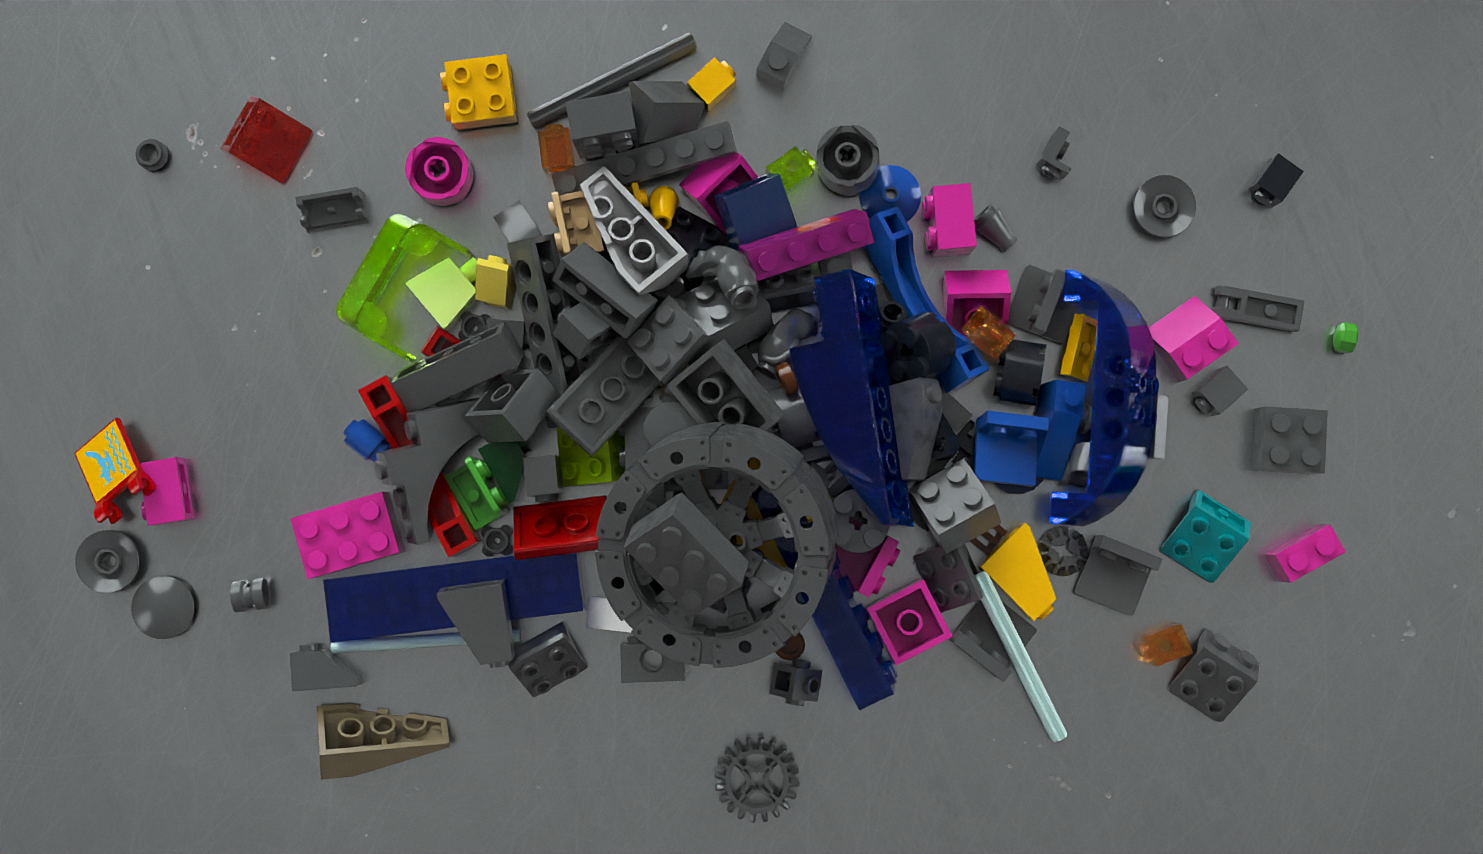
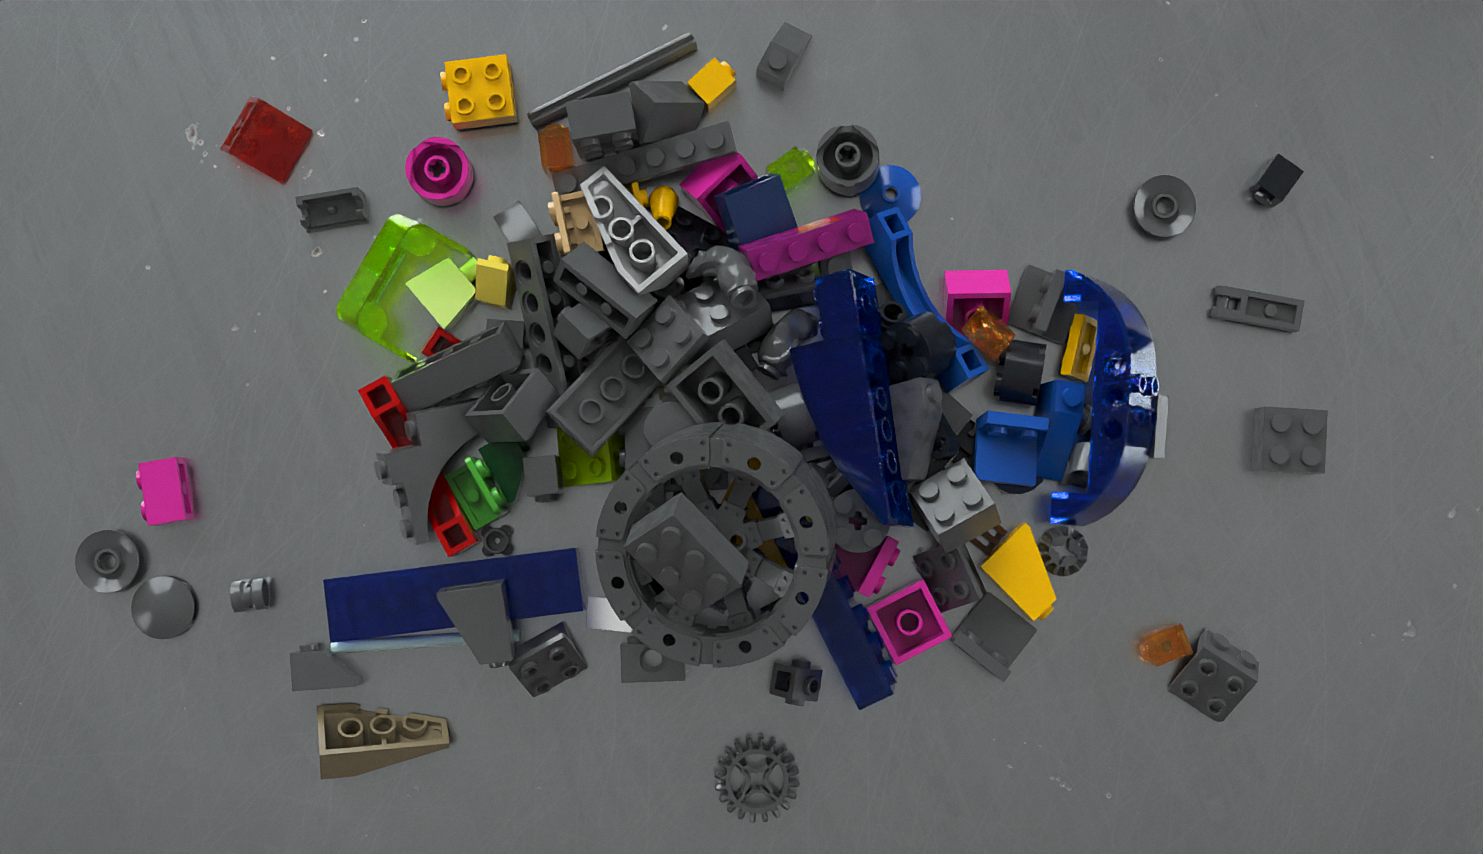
flag [74,418,156,524] -> none
dark grey plate [136,139,168,171] -> none
dark pink brick [290,491,406,579] -> none
blue brick [343,419,391,463] -> none
dark grey plate [458,311,491,341] -> none
red tile [513,495,607,560] -> none
reddish brown tile [775,362,799,395] -> none
reddish brown tile [775,632,805,661] -> none
dark pink brick [922,183,977,258] -> none
dark grey cone [974,205,1017,252] -> none
light aqua axle [974,571,1067,742] -> none
dark grey bracket [1036,126,1071,179] -> none
dark grey bracket [1074,535,1162,616] -> none
dark pink slope [1143,296,1239,382] -> none
teal bracket [1161,489,1251,583] -> none
dark grey brick [1192,366,1248,416] -> none
dark pink brick [1265,524,1346,583] -> none
bright green tile [1333,322,1359,354] -> none

